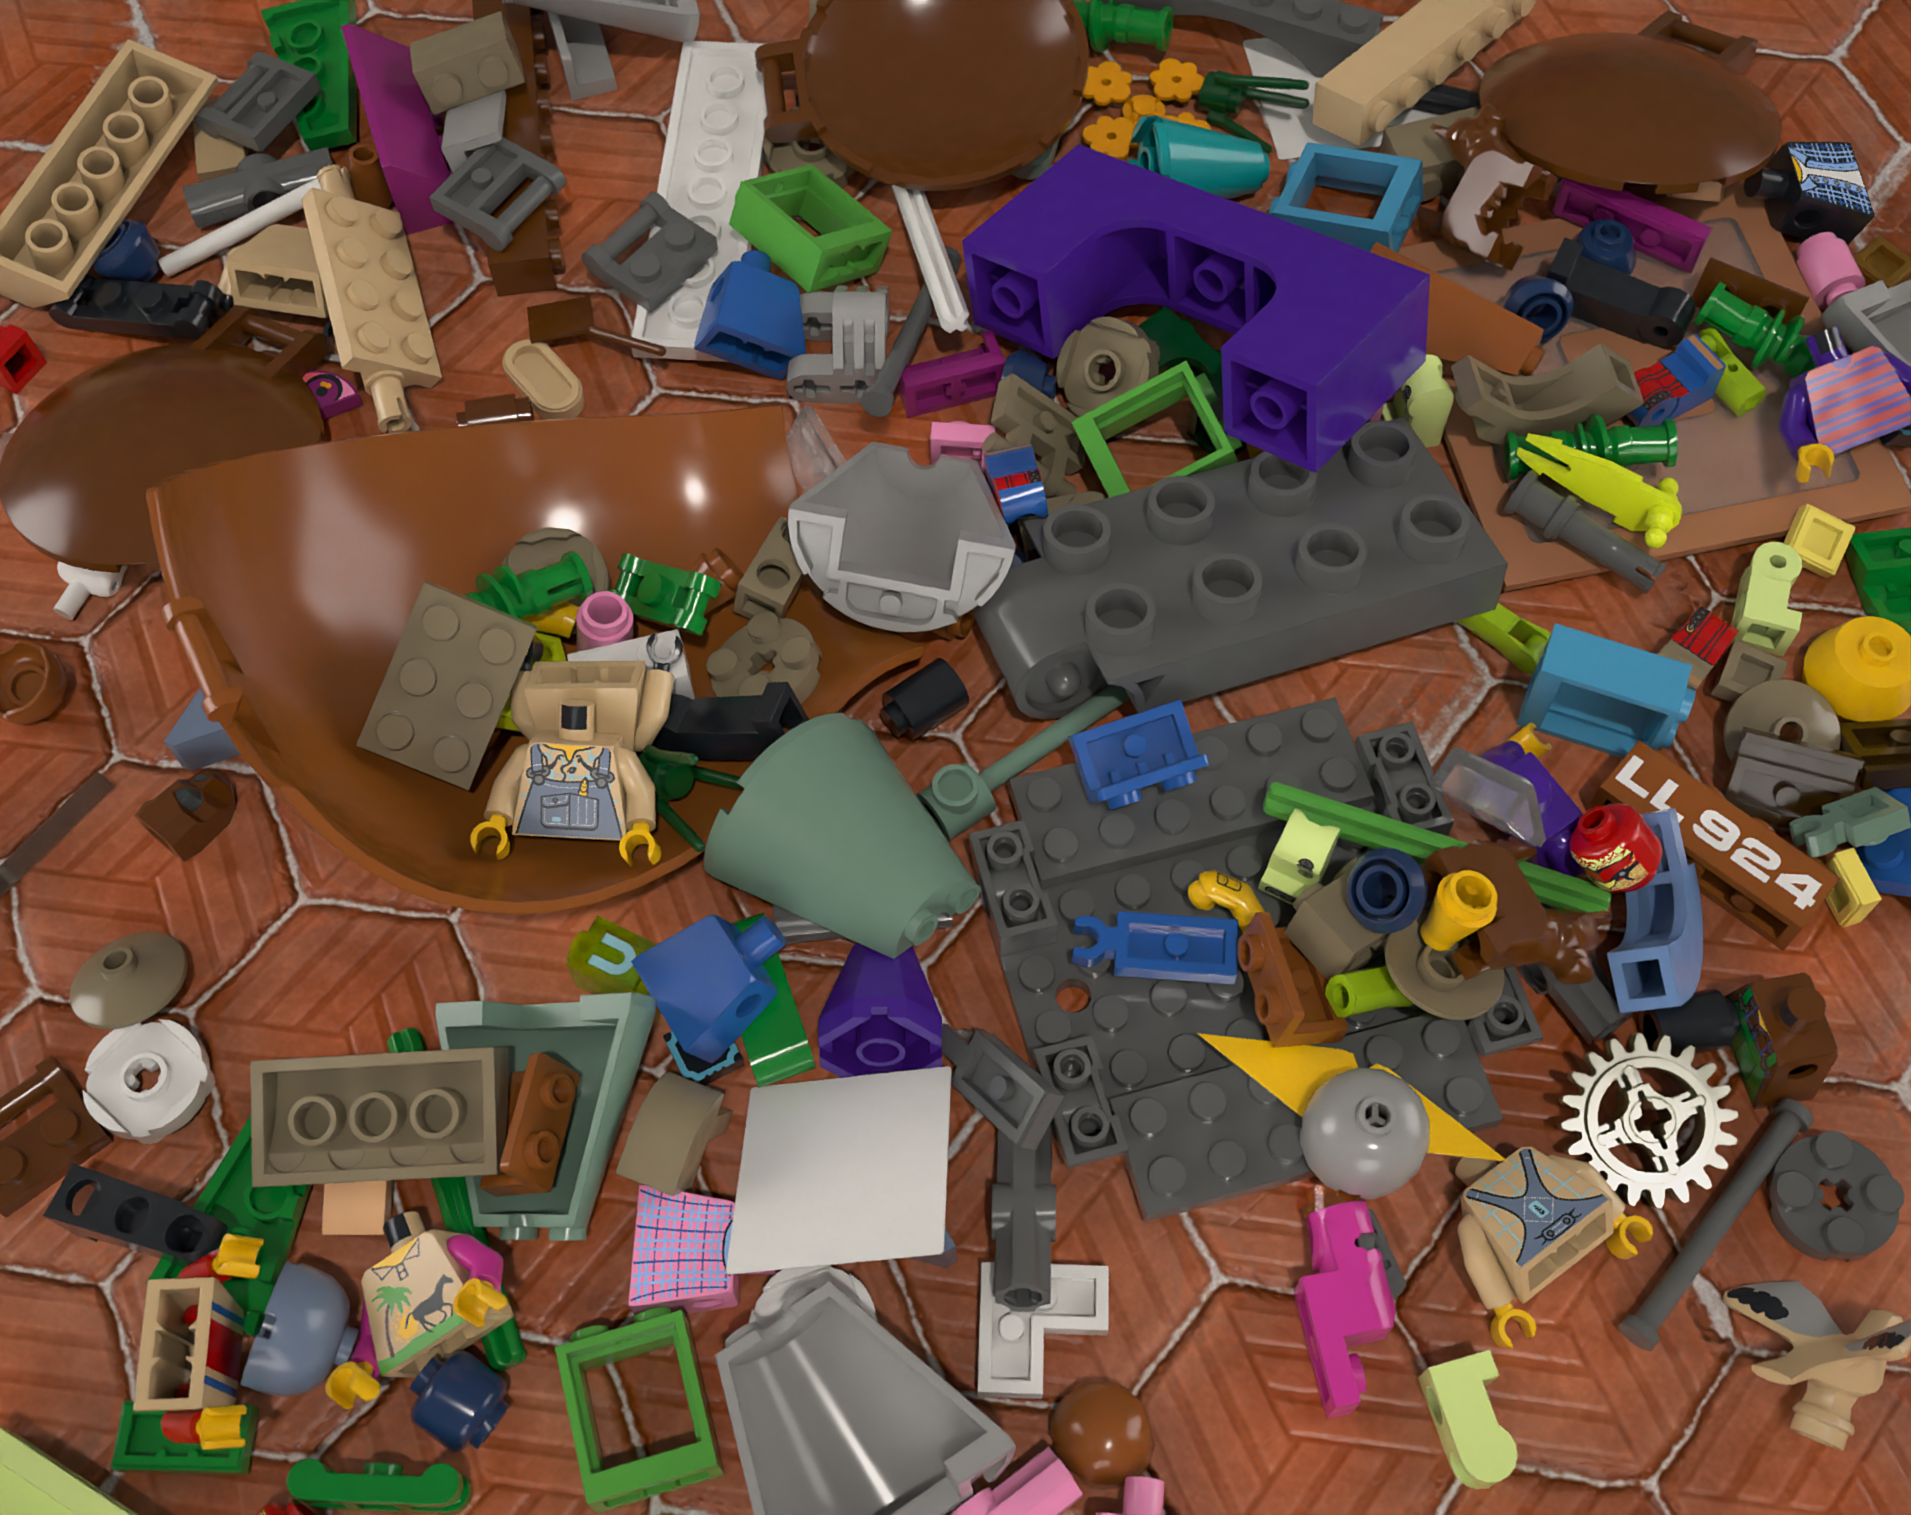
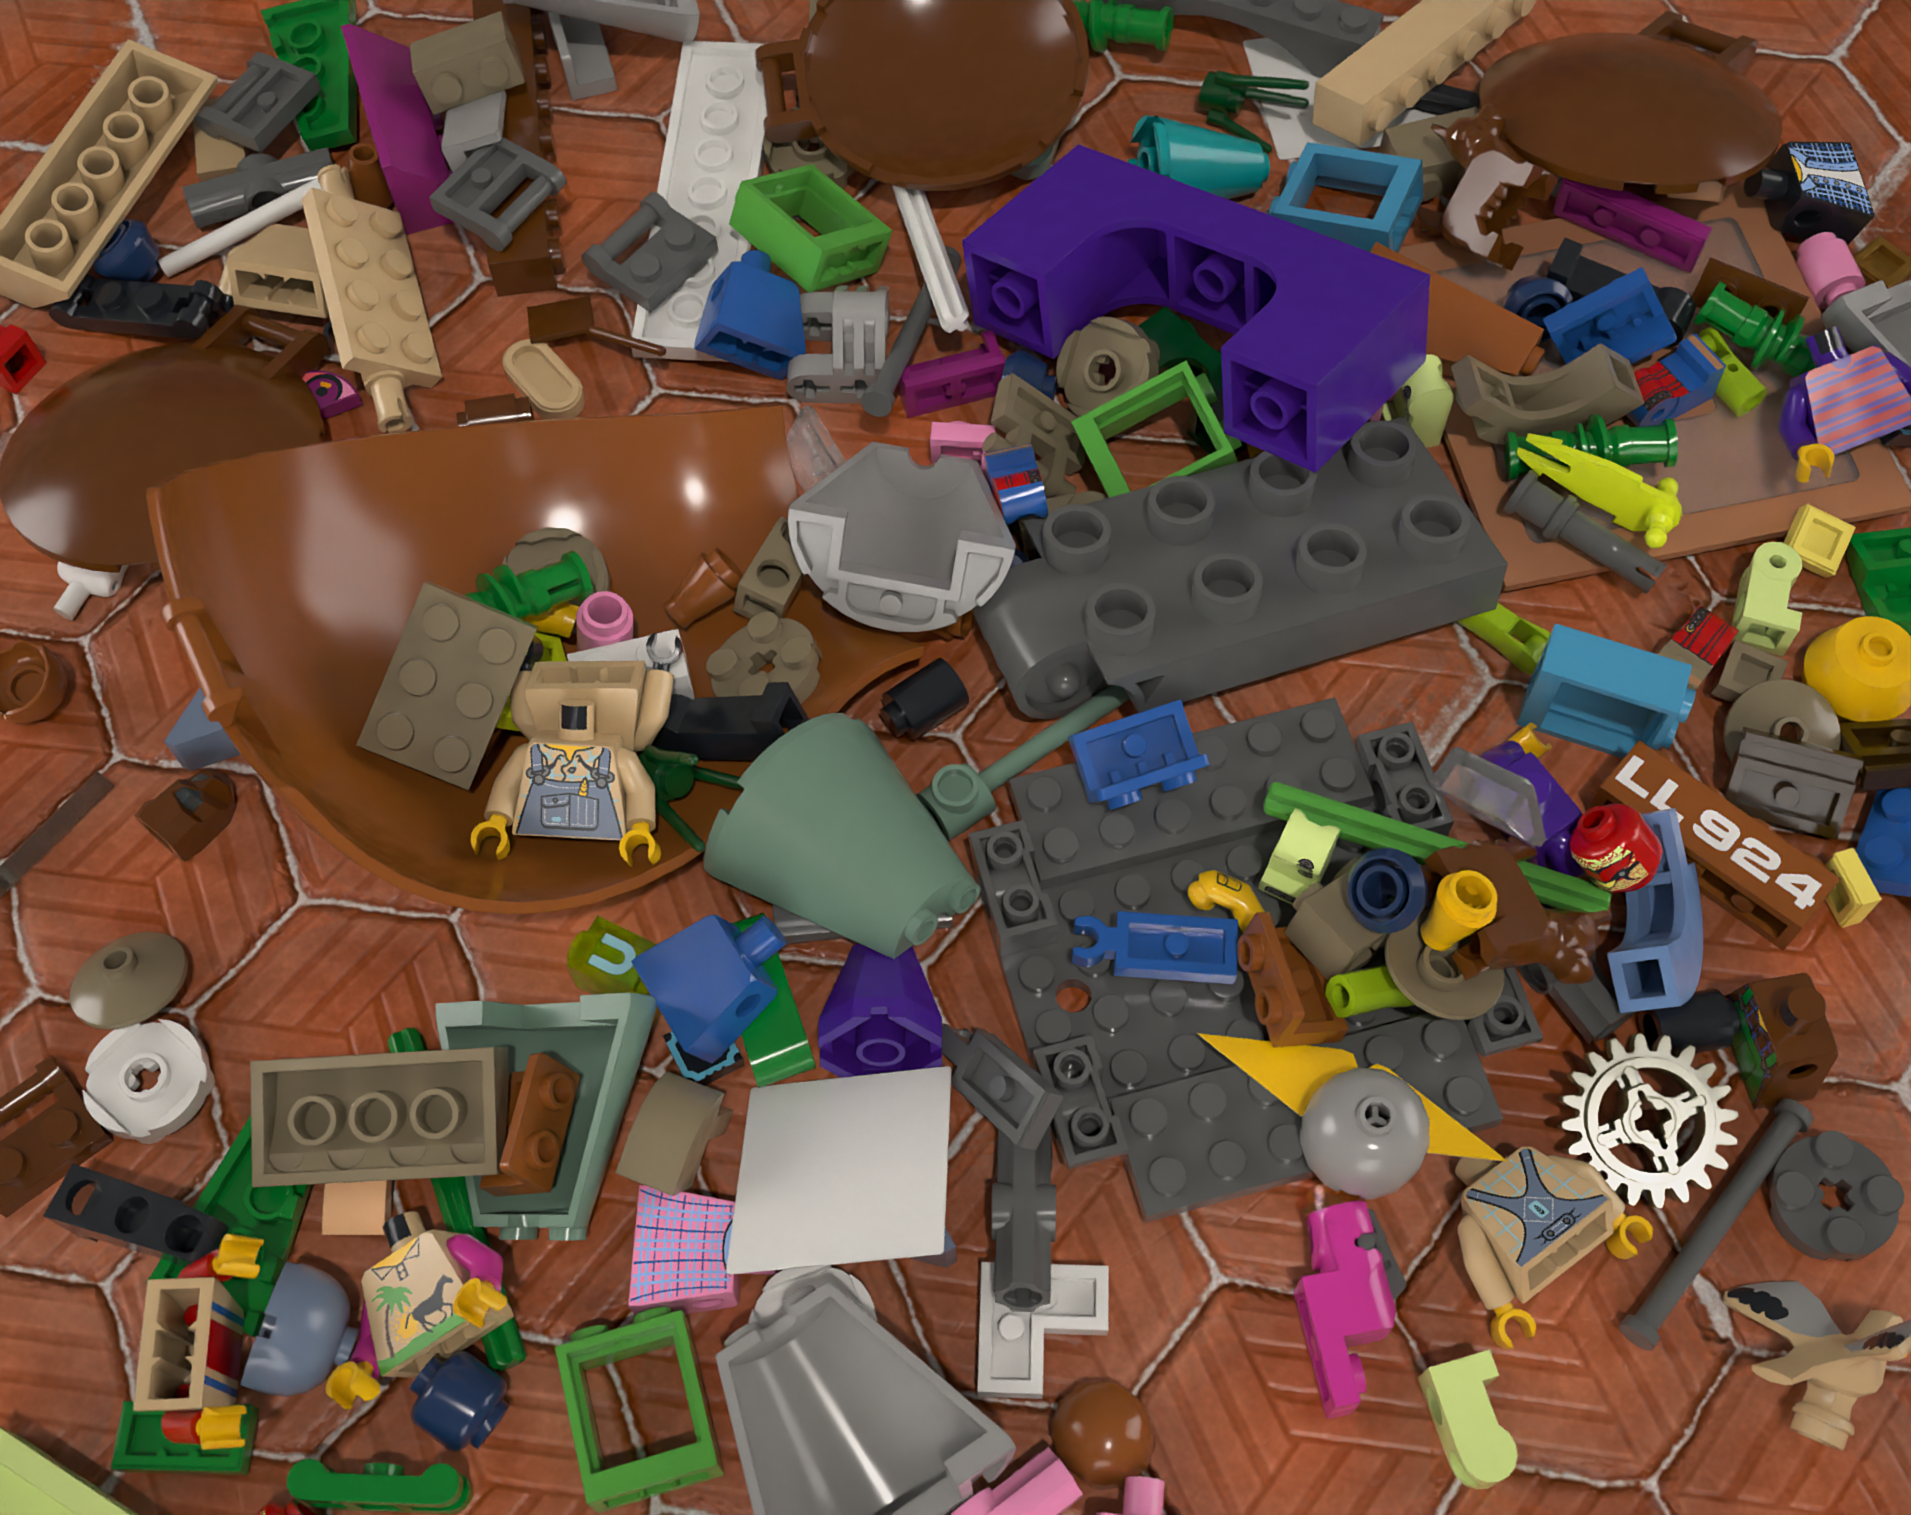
green plate [608,553,722,636] -> none
light orange plant [1083,58,1211,160] -> none
dark blue cone [1571,219,1636,275] -> none
sand green plate [1789,787,1911,857] -> none
none -> blue bracket [1543,267,1677,364]

